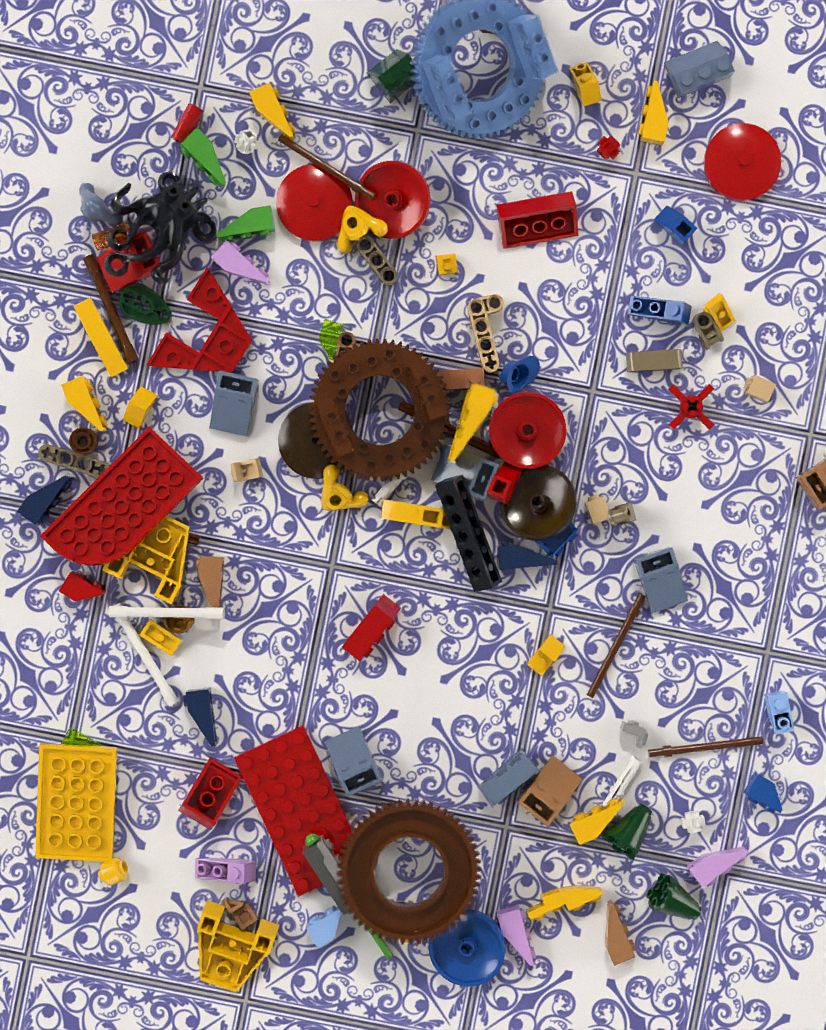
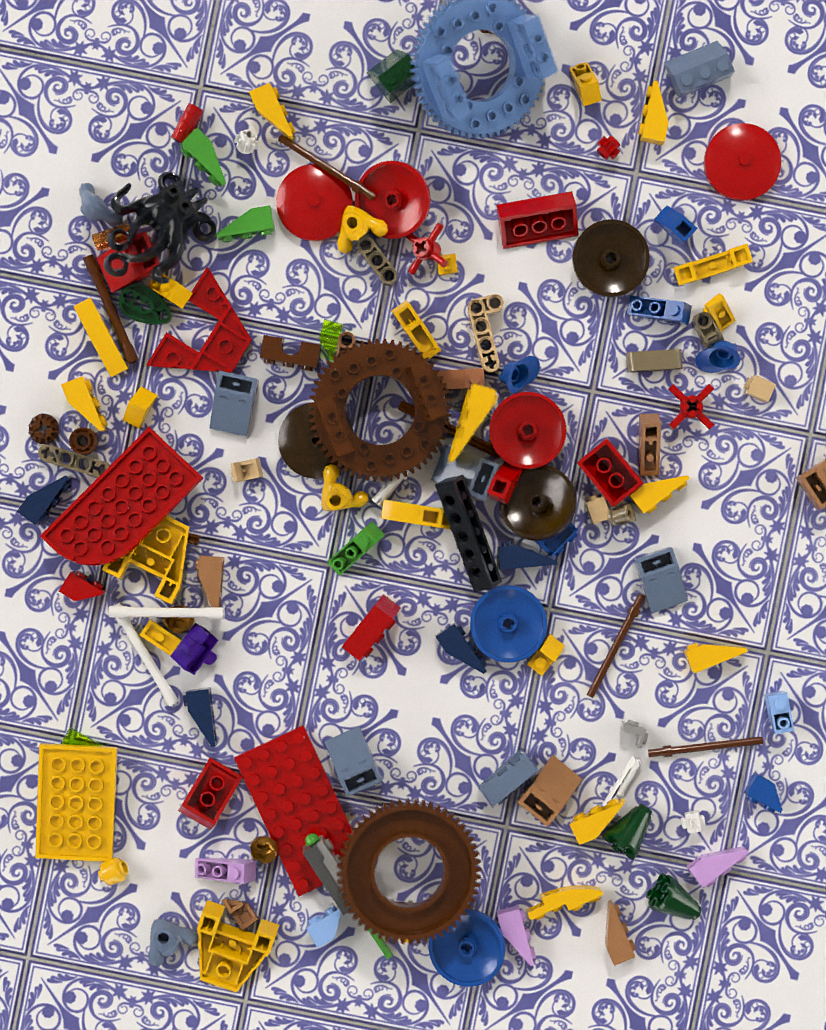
lavender slope [211,240,270,285] -> none
none -> reddish brown gear [28,414,59,444]
none -> yellow slope [148,274,193,309]
none -> sand blue head [148,919,198,966]
none -> dark purple piece [170,622,219,675]
none -> pearl gold hair [250,836,279,864]
none -> reddish brown arch [260,335,321,371]
none -> bright green slope [327,521,385,576]
none -> yellow slope [391,300,441,359]
none -> red bar [406,222,448,275]
none -> dark blue slope [435,623,488,674]
none -> blue dish [470,585,547,663]
none -> dark brown dish [572,219,650,297]
none -> red slope [577,437,644,507]
none -> yellow slope [628,475,690,514]
none -> medium nougat slope [639,413,661,476]
none -> yellow slope [673,243,753,286]
none -> yellow slope [683,642,748,673]
none -> blue piece [695,341,741,373]

